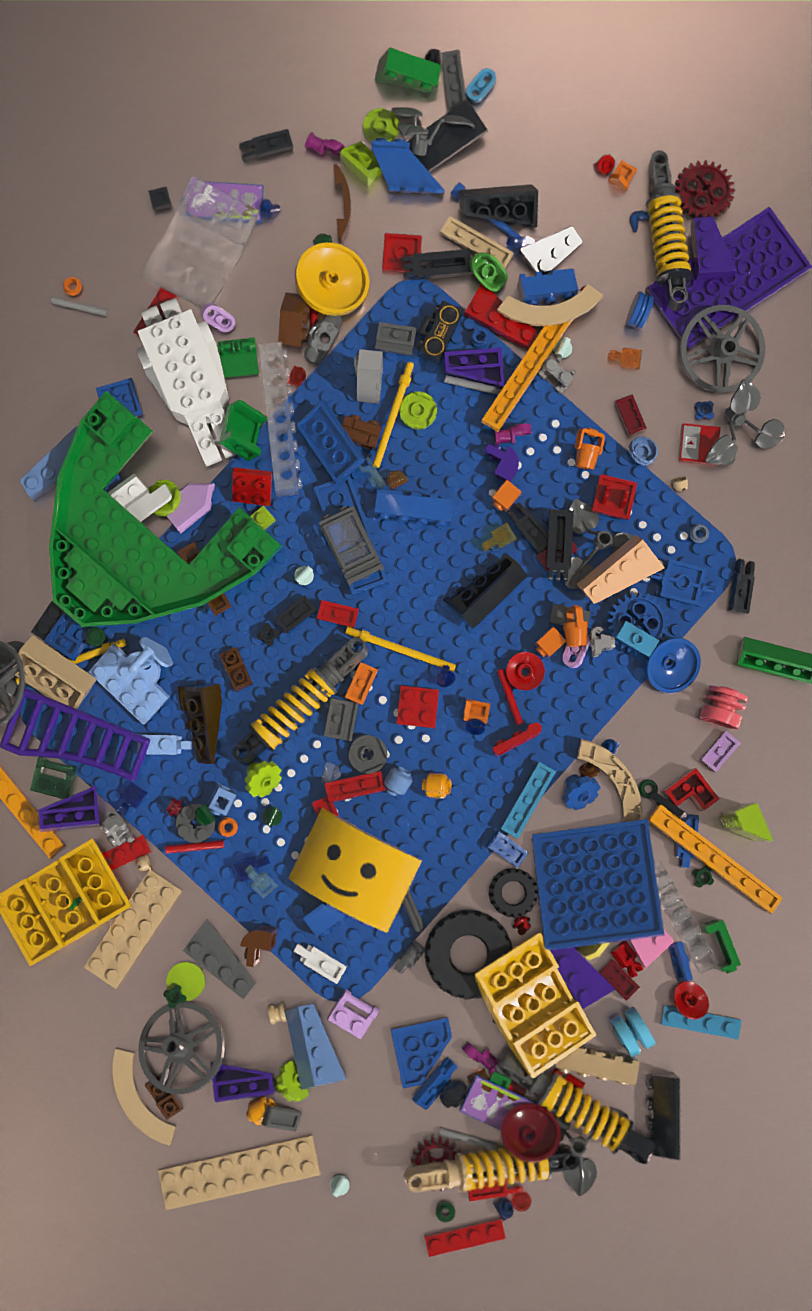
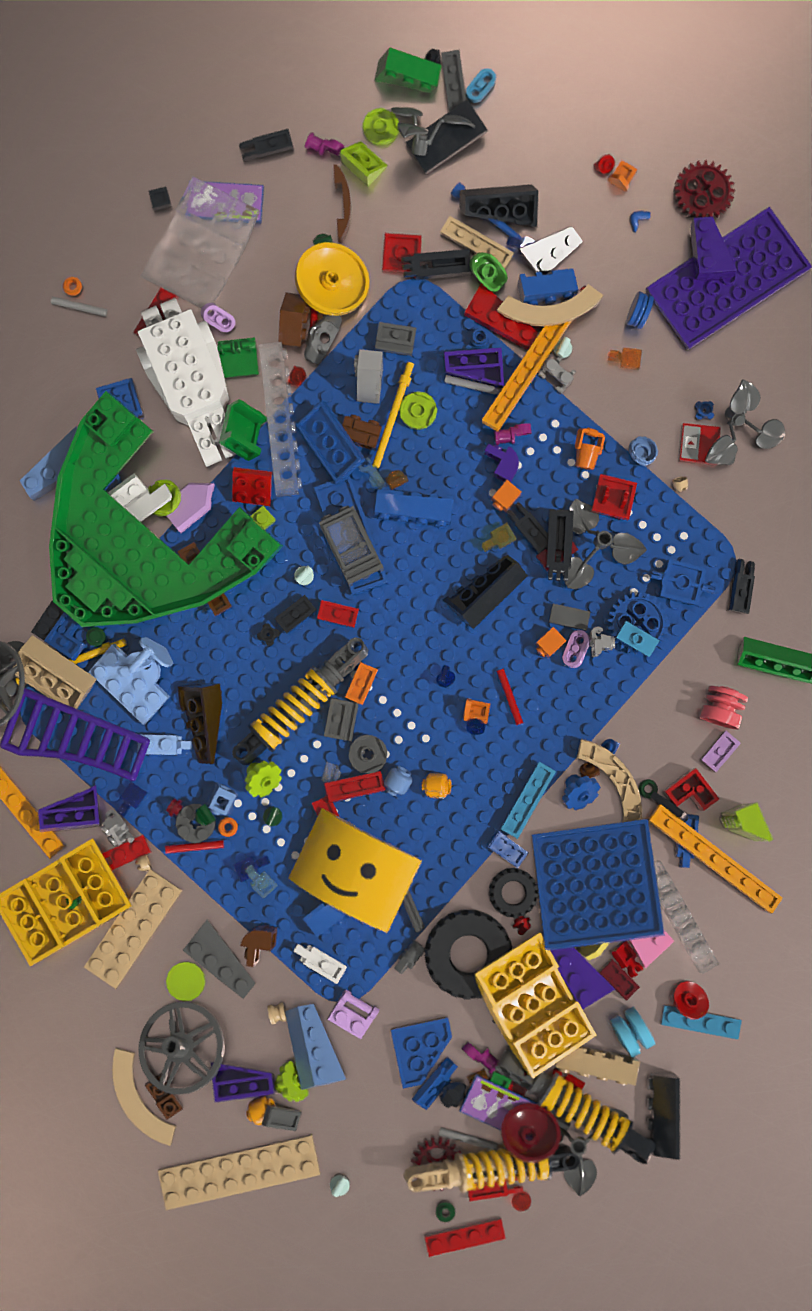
clear green plate [30,757,77,799] -> none
dark green plate [163,985,186,1008] -> none
reddish brown slope [219,647,253,692] -> none
clear blue plate [260,199,280,218] -> none
yellow bar [345,627,456,672] -> none
blue piece [372,138,444,194] -> none
red plate [397,686,439,728] -> none
black piece [417,301,463,365] -> none
red hinge [492,723,542,757] -> none
dark blue plate [493,1198,514,1221] -> none
red dish [506,652,545,691] -> none
orange piece [563,605,588,647] -> none
light nougat wedge [577,535,664,604] -> none
dark red plate [615,394,647,436] -> none
piece [646,150,693,311] -> none
blue dish [646,637,701,693] -> none
blue plate [668,941,693,982] -> none
dark grey wheel [680,305,765,393] -> none
sand blue plate [690,524,709,543] -> none
dark green plate [692,866,714,888] -> none
green panel [699,918,741,974] -> none

